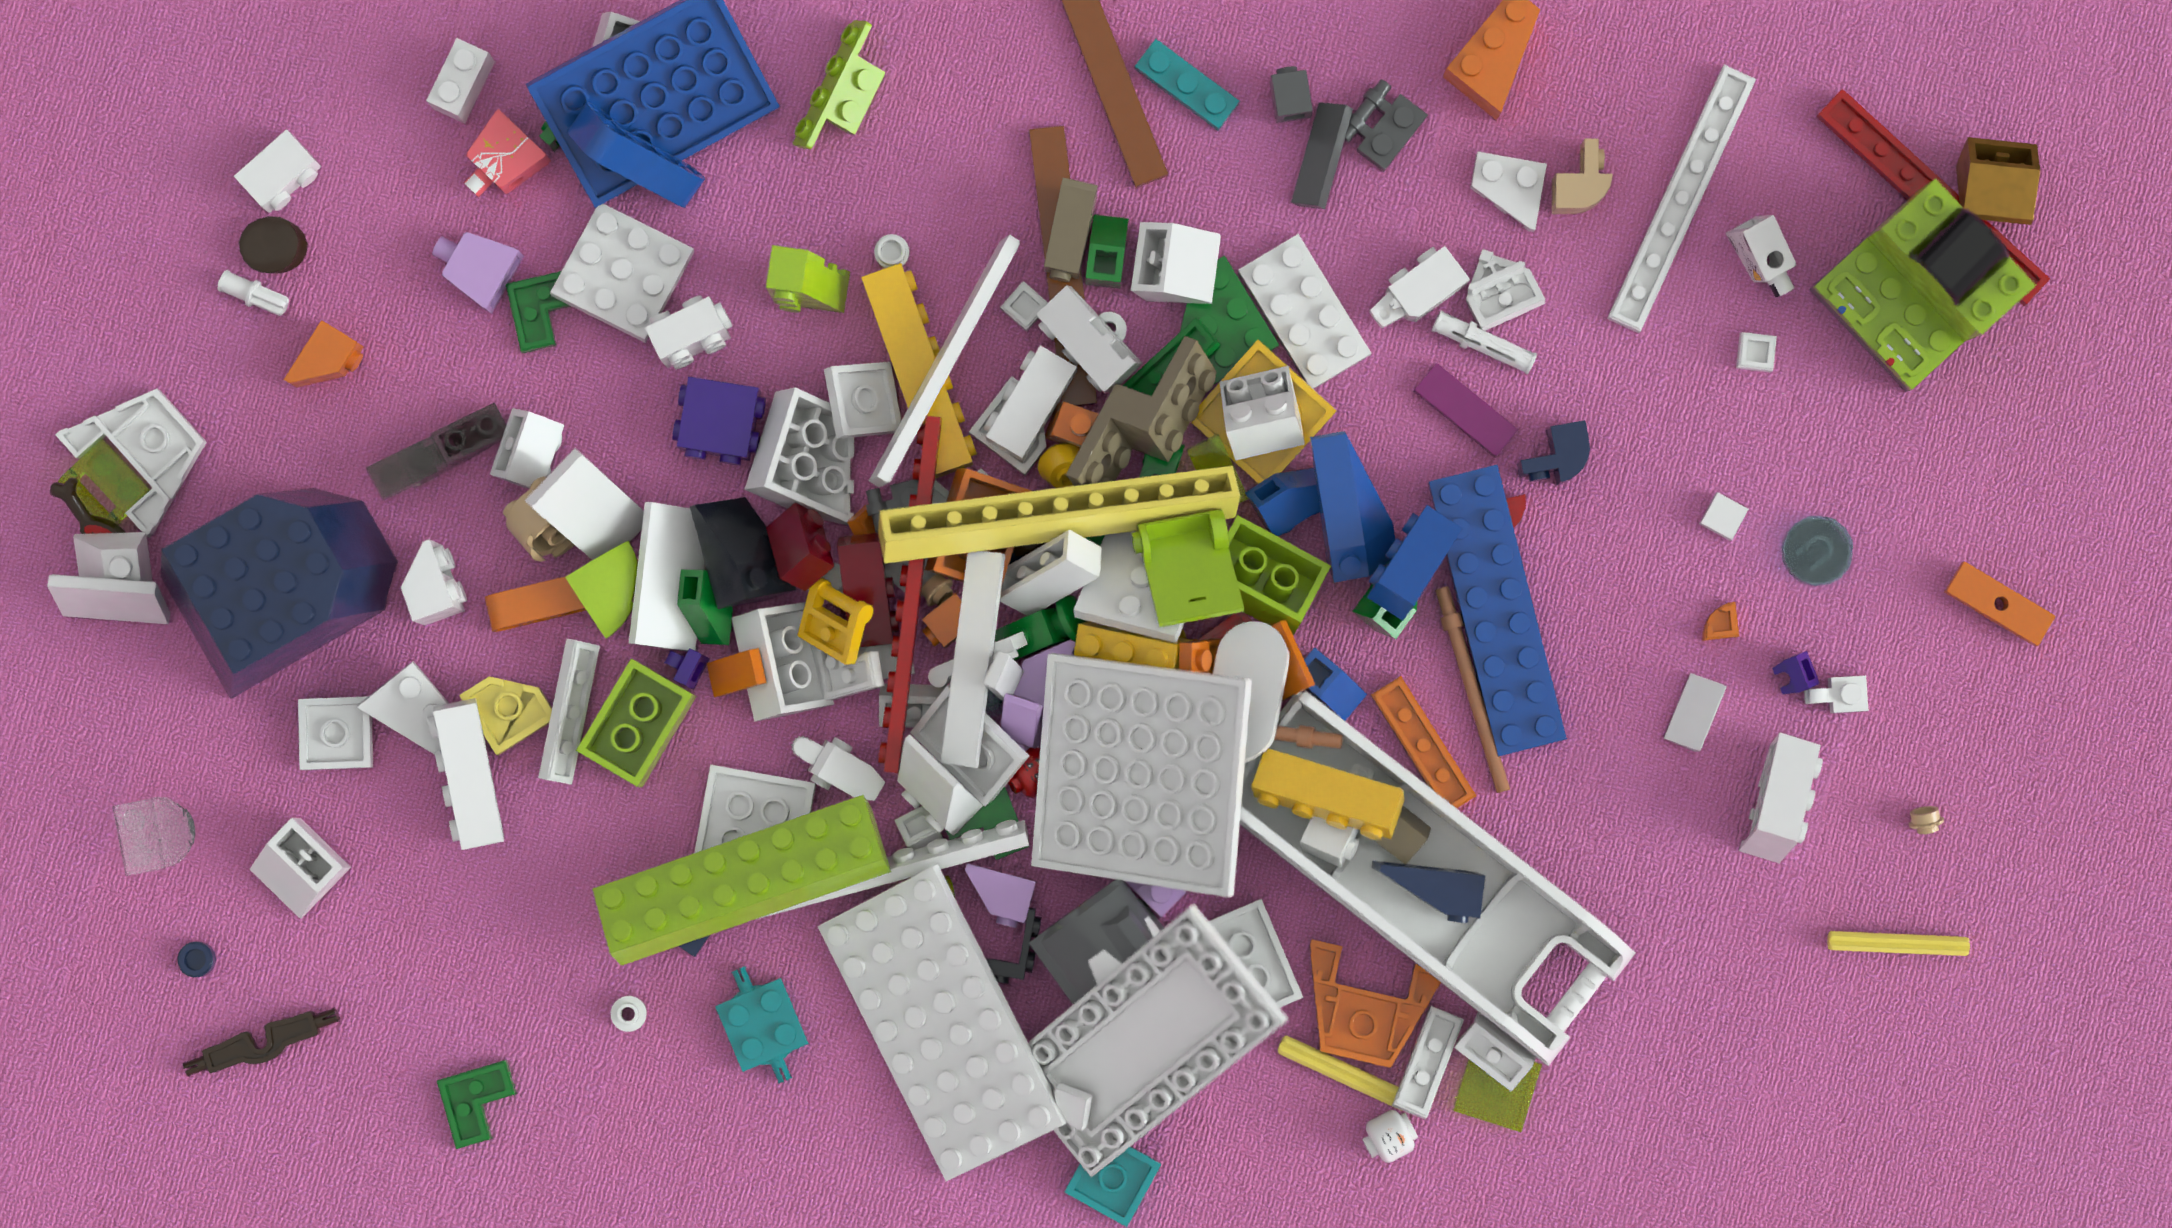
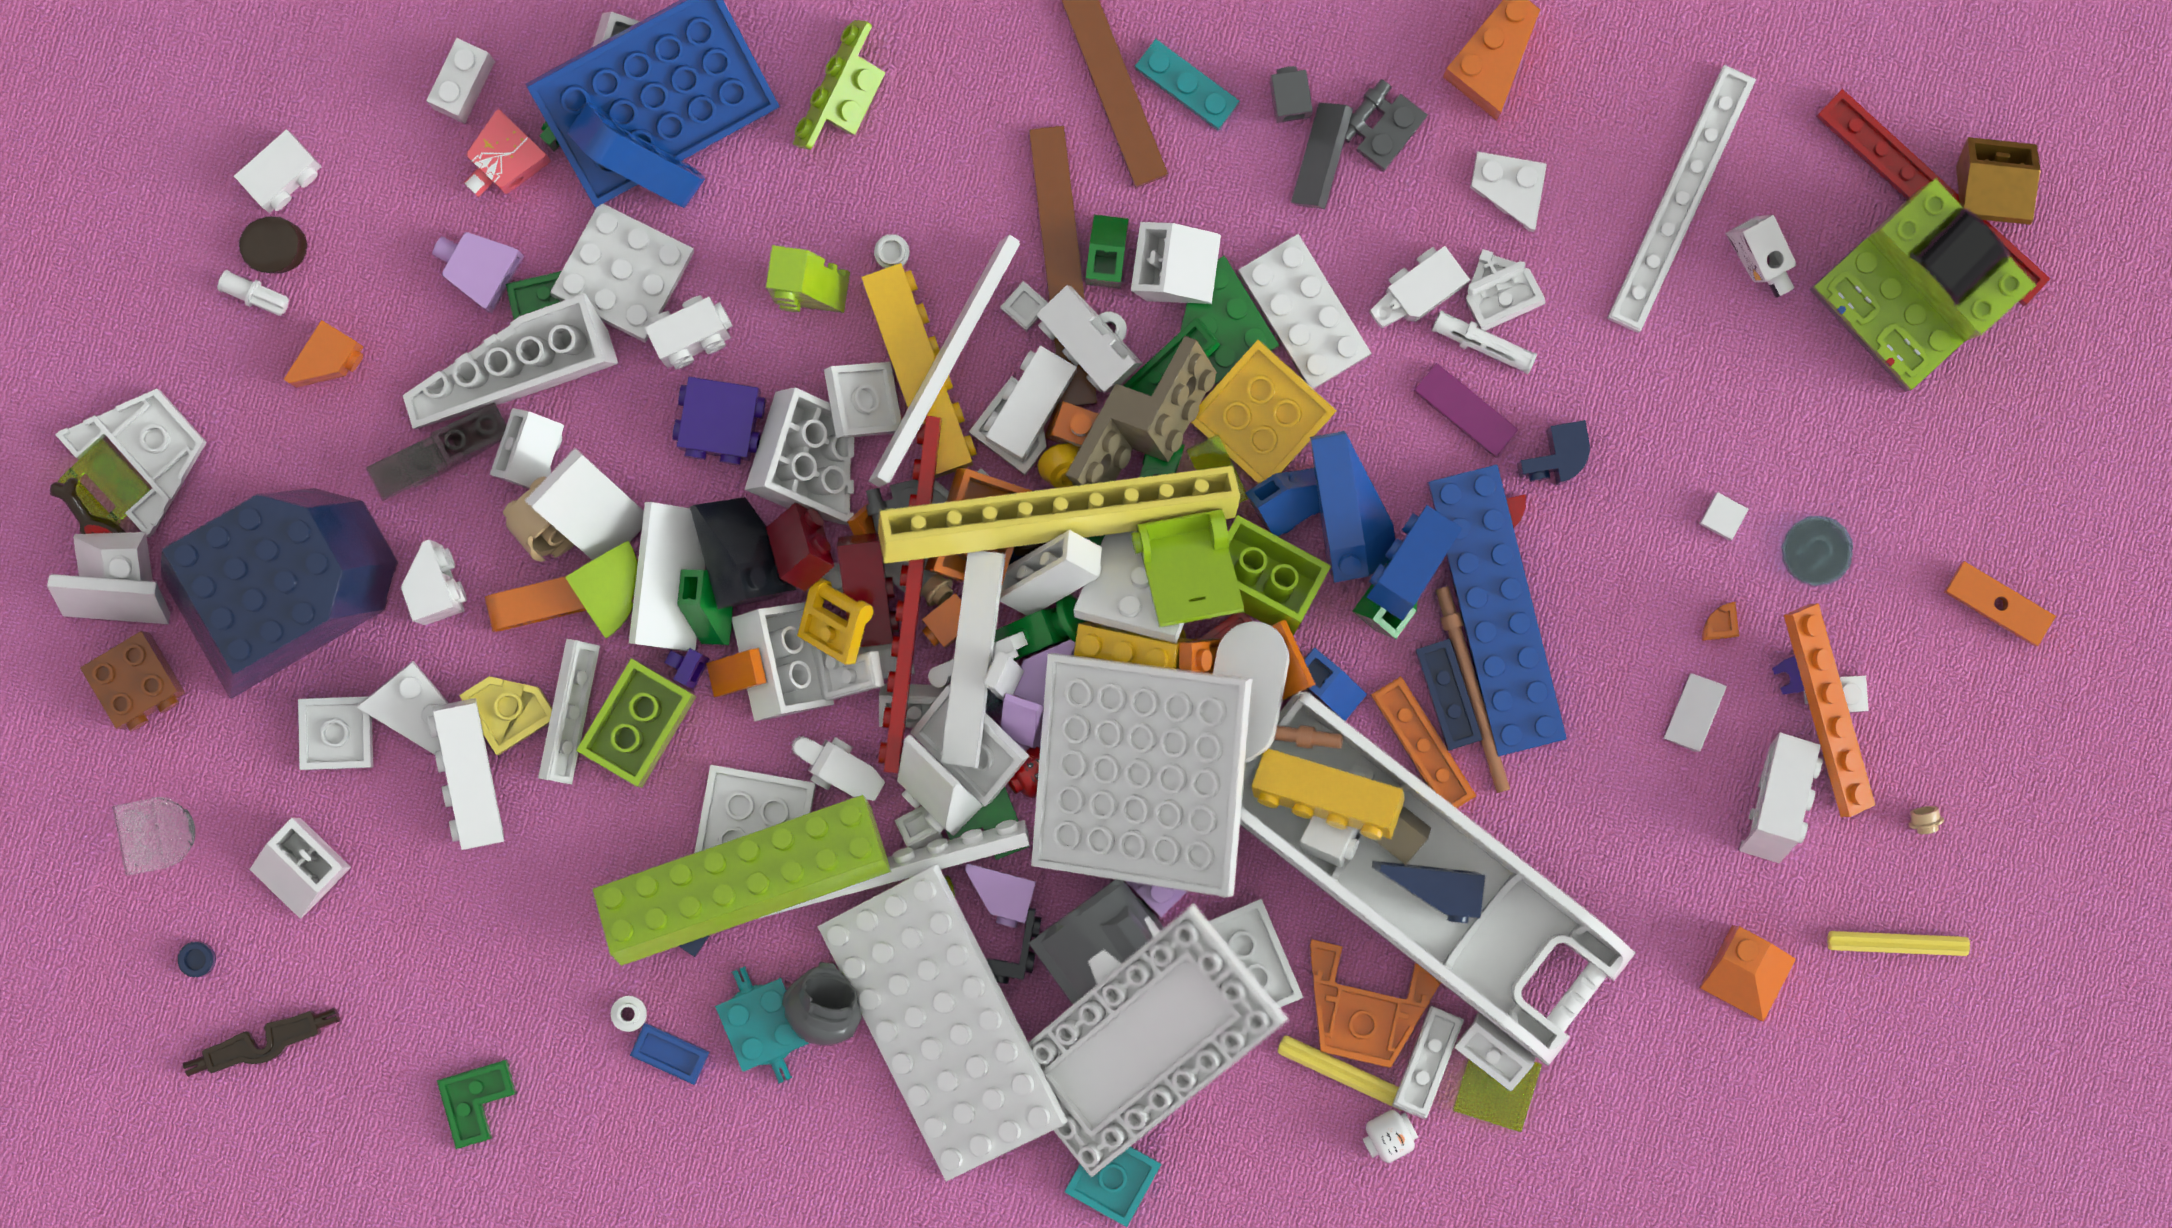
dark tan slope [1044,178,1098,282] -> none
white tile [1055,1083,1092,1131] -> none
white slope [1219,366,1305,460] -> none
tan brick [1552,138,1613,214] -> none
white tile [1736,332,1777,372] -> none
none -> dark orange brick [80,631,185,732]
none -> white wedge [403,294,618,429]
none -> blue tile [630,1023,710,1085]
none -> dark grey helmet [782,962,862,1046]
none -> dark blue plate [1415,639,1483,751]
none -> orange slope [1699,925,1796,1022]
none -> orange plate [1783,603,1875,817]

